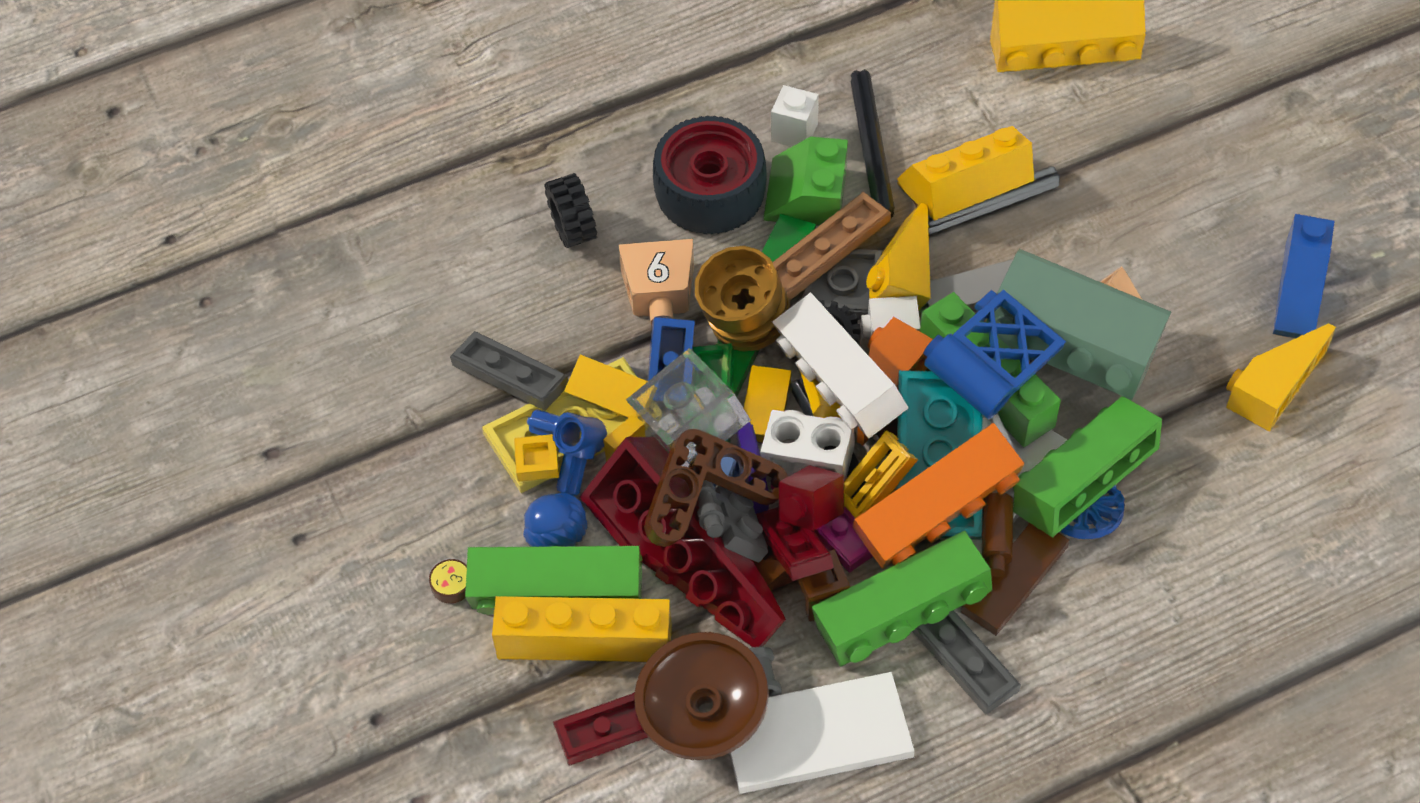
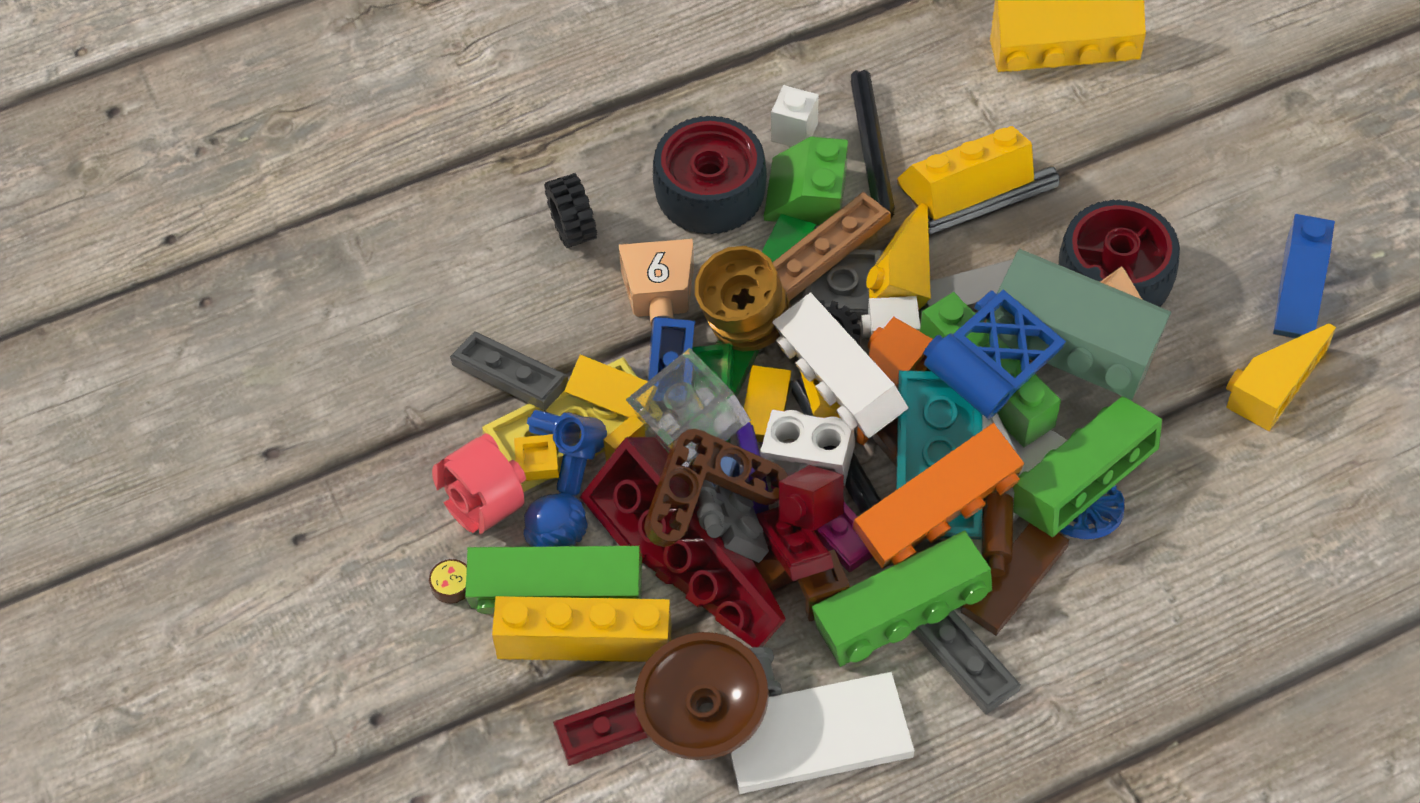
yellow tile [844,431,918,518] -> none
none -> coral brick [432,433,526,534]
none -> dark red wheel [1058,200,1180,307]

